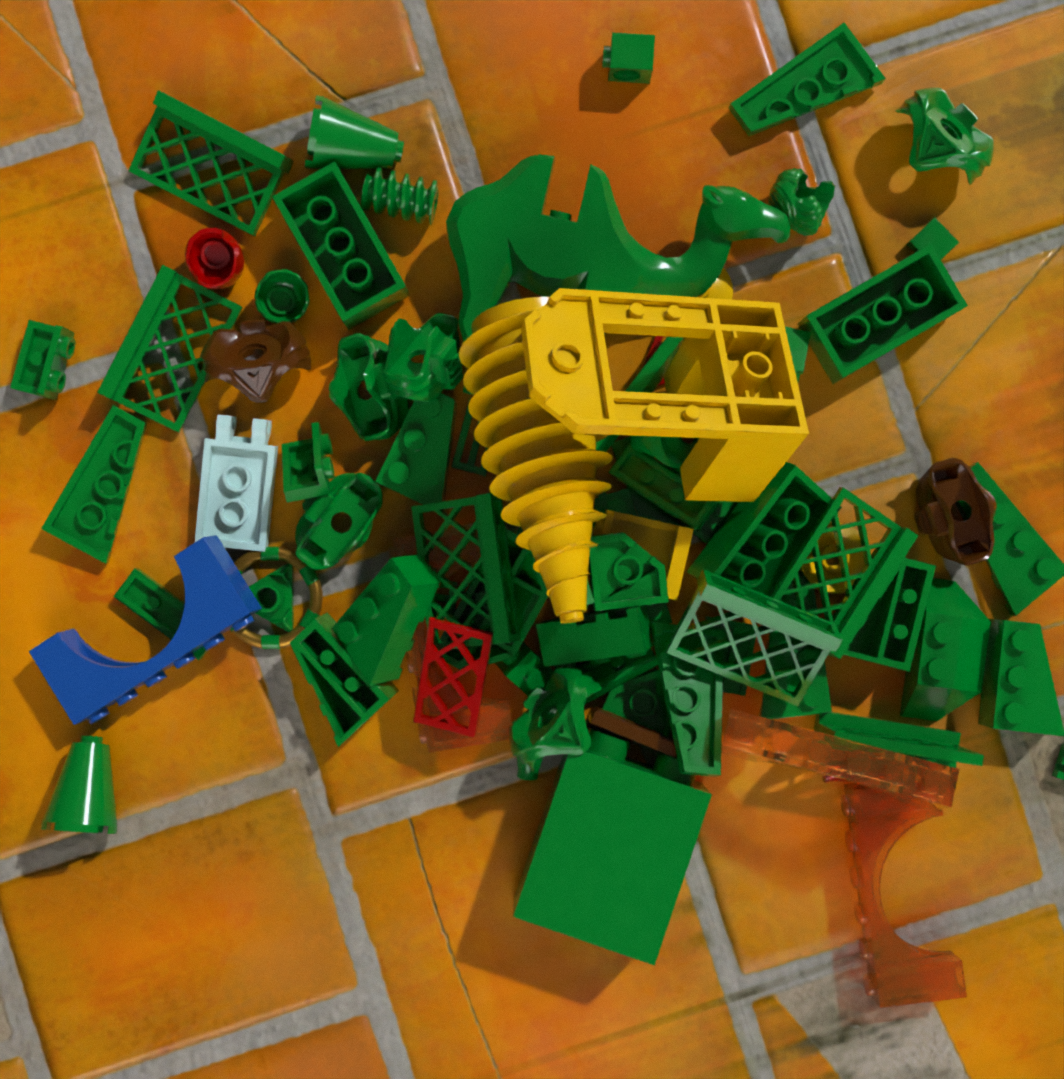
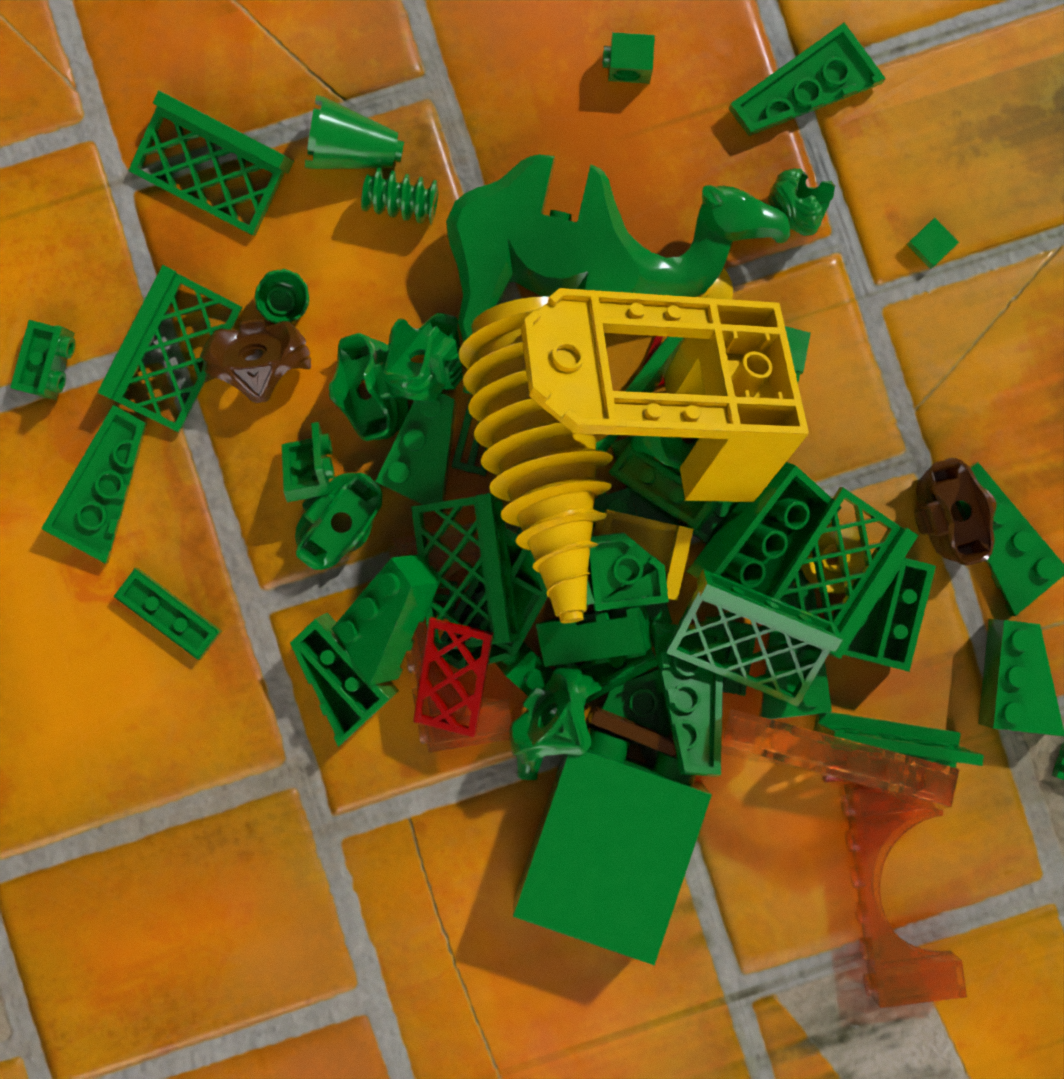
blue arch [29,535,262,725] -> none
green cone [41,736,118,834] -> none
red hair [185,228,245,289] -> none
light aqua tile [194,414,278,552] -> none
green piece [230,547,323,649] -> none
green brick [272,161,410,330] -> none
green brick [798,244,968,384] -> none
green piece [895,88,994,185] -> none
green wedge [900,578,991,721] -> none

